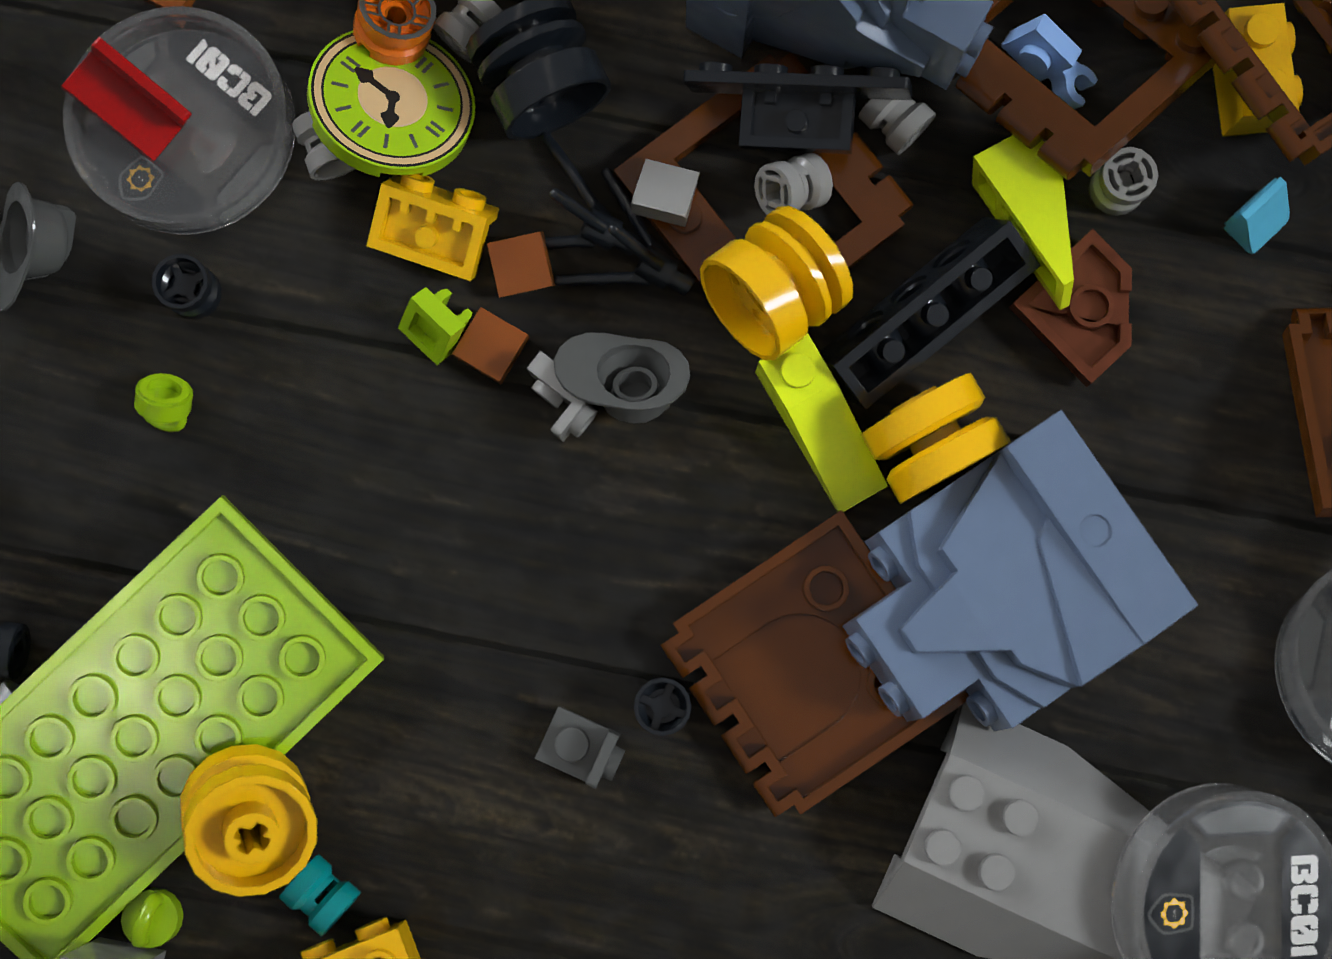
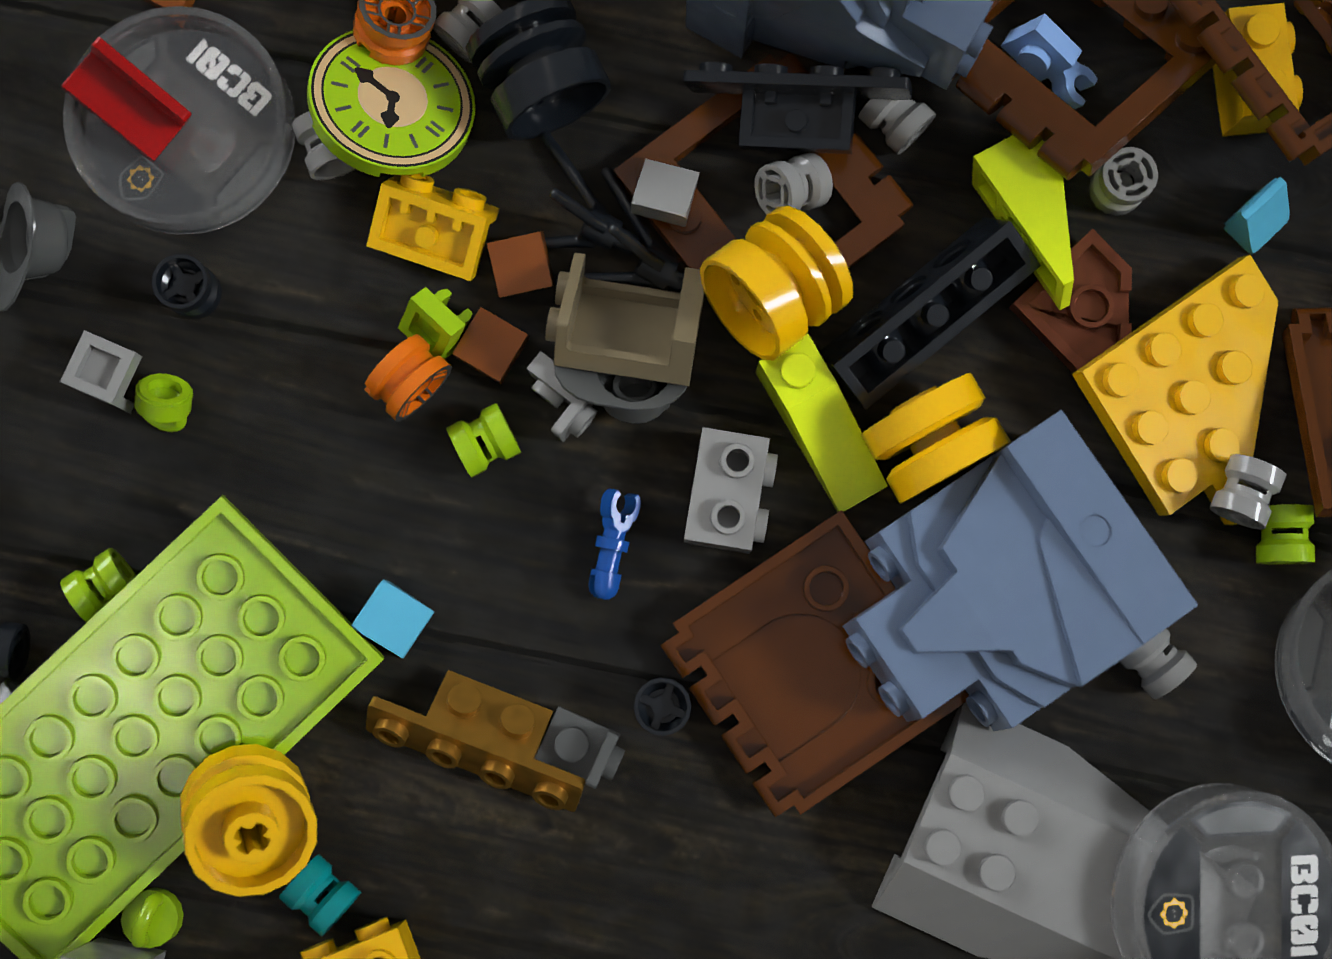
none -> light grey panel [60,330,142,414]
none -> lime wheel [60,548,137,623]
none -> medium azure slope [351,579,435,658]
none -> orange wheel [364,334,452,422]
none -> pearl gold bracket [366,670,586,812]
none -> lime wheel [446,403,522,478]
none -> dark tan panel [546,253,705,386]
none -> blue piece [588,489,641,600]
none -> light grey brick [684,427,778,554]
none -> yellow wing [1072,254,1279,525]
none -> light grey wheel [1119,628,1197,700]
none -> light grey wheel [1210,454,1287,530]
none -> lime wheel [1256,504,1315,565]

